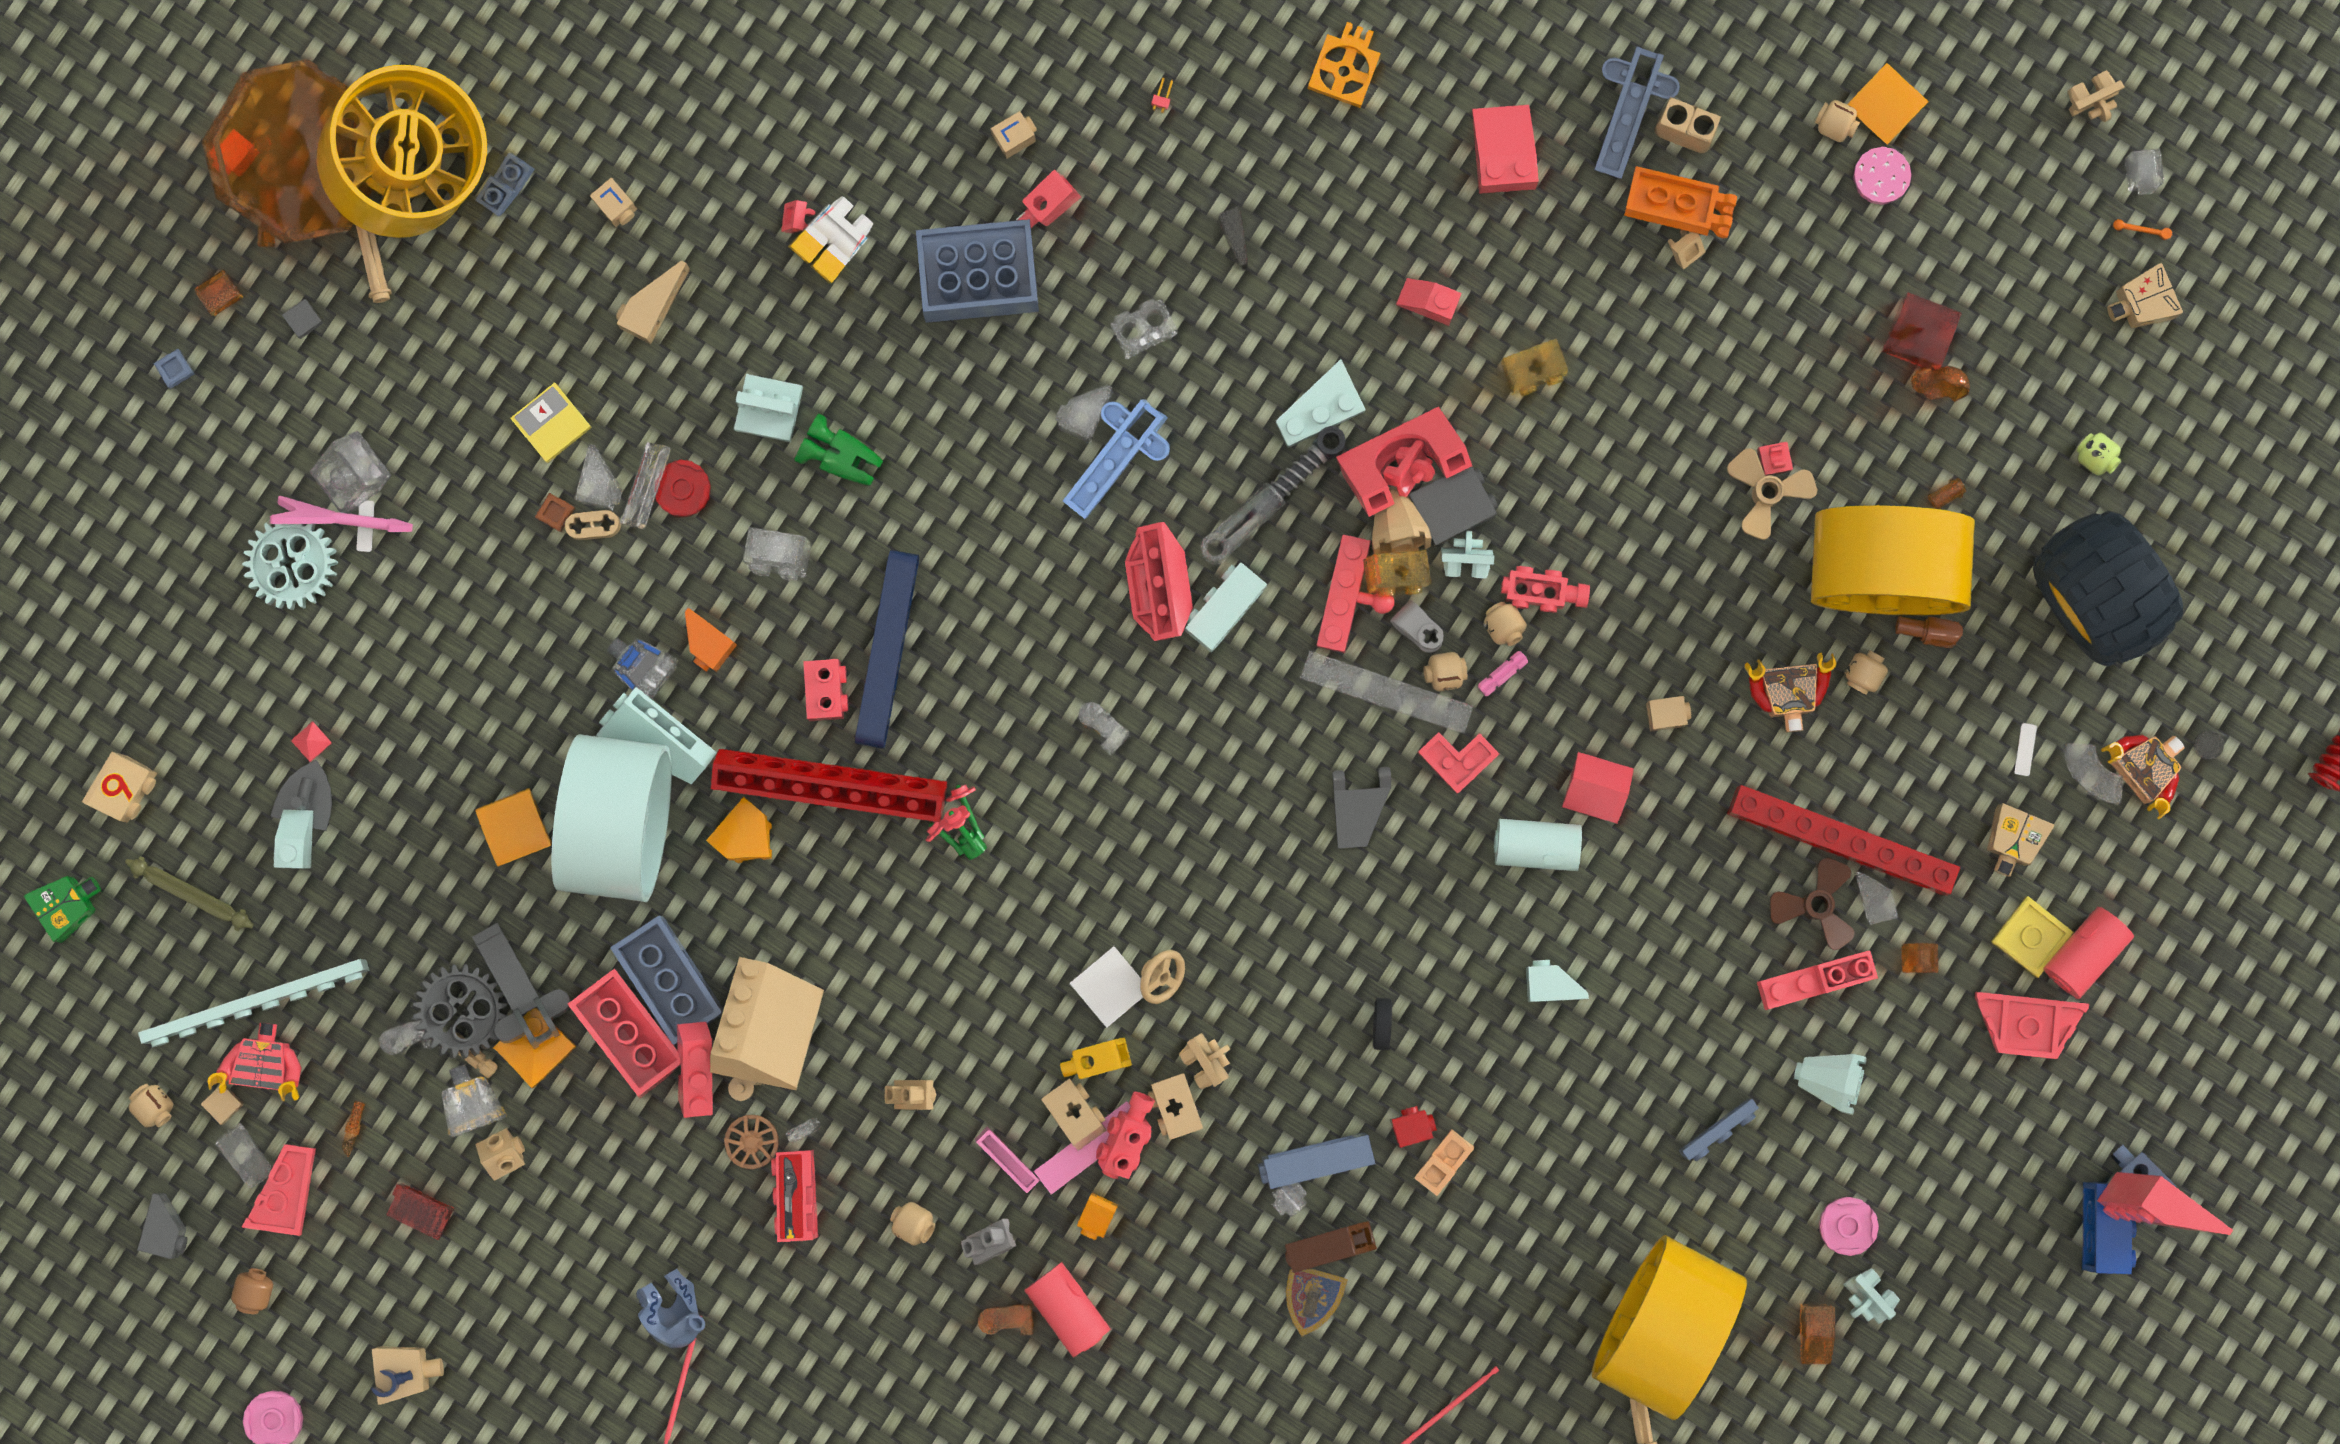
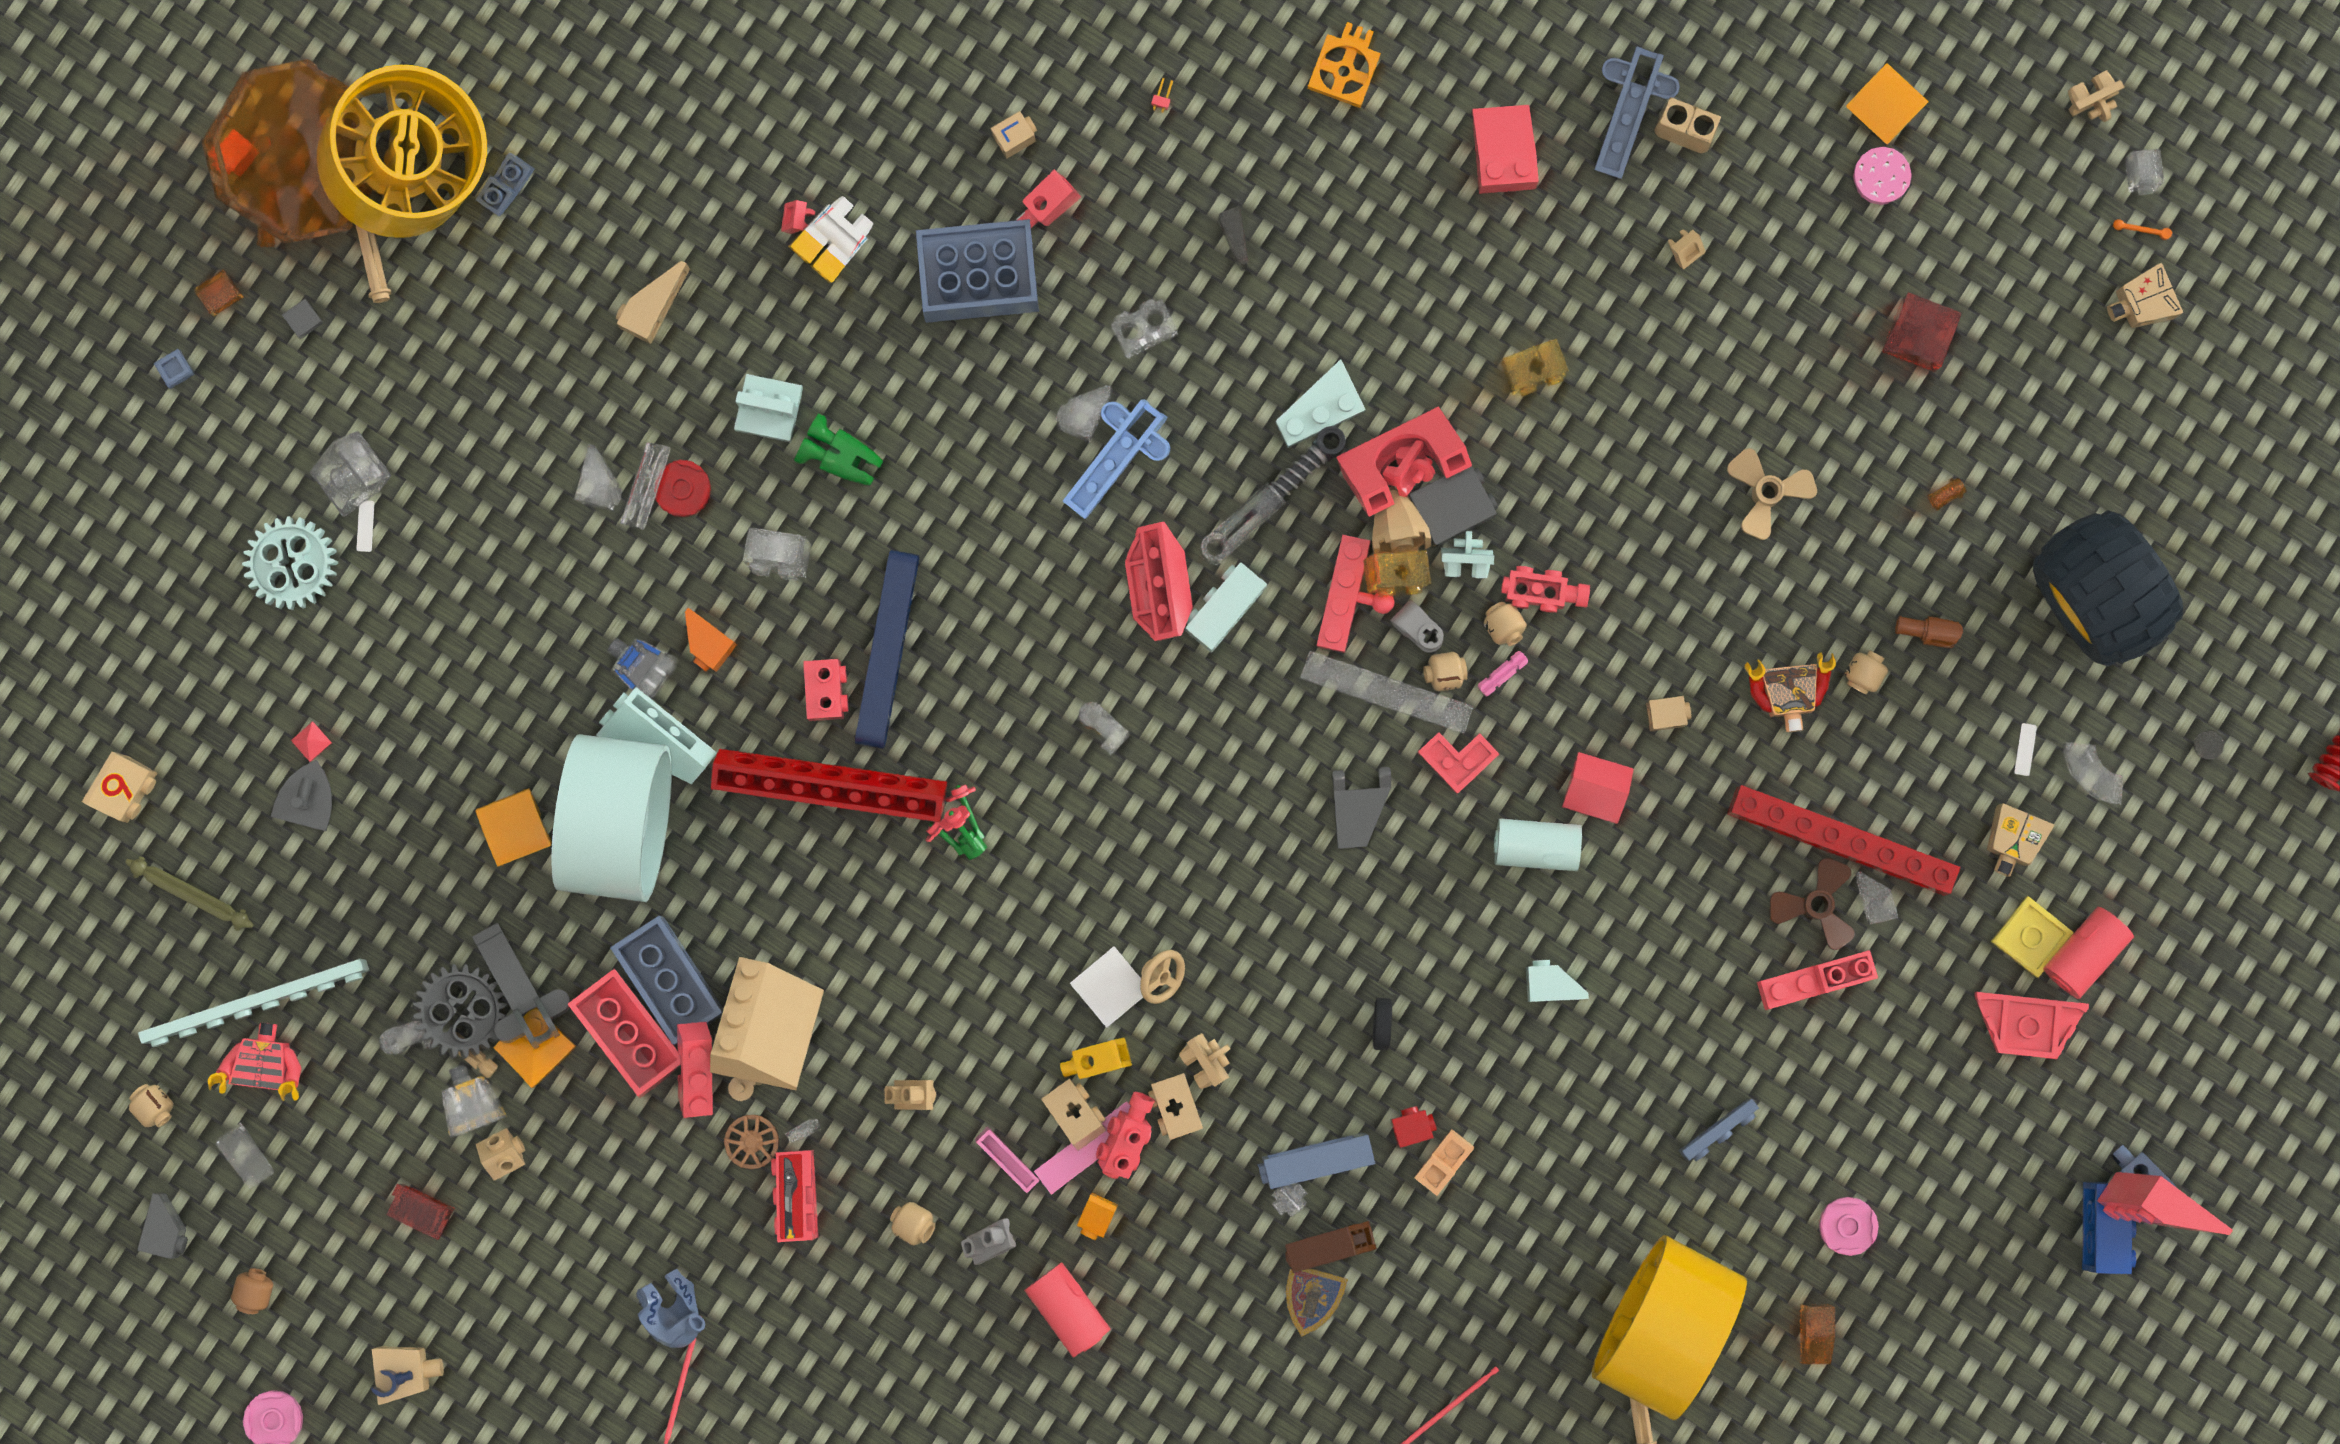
green torso [24,876,101,943] -> none
tan tile [201,1086,244,1125] -> none
coral wing [242,1144,316,1236] -> none
bright pink piece [270,496,413,532] -> none
light aqua slope [274,810,313,868] -> none
clear orange piece [342,1101,366,1157] -> none
light yellow tile [510,383,592,463] -> none
dark orange tile [535,493,575,532] -> none
tan beam [565,510,621,540] -> none
tan brick [590,177,637,227] -> none
light orange slope [706,797,772,863] -> none
clear orange leg [978,1303,1035,1336] -> none
coral slope [1396,278,1462,326] -> none
orange tile [1624,166,1737,238] -> none
coral tile [1758,442,1793,476] -> none
light aqua cone [1794,1054,1867,1115] -> none
yellow wheel [1811,505,1975,615] -> none
tan head [1815,100,1860,142] -> none
light aqua hips [1843,1269,1900,1324] -> none
clear orange slope [1902,943,1938,973] -> none
clear orange hair [1911,366,1970,402] -> none
yellowish green head [2076,433,2121,476] -> none
torso [2101,735,2185,819] -> none

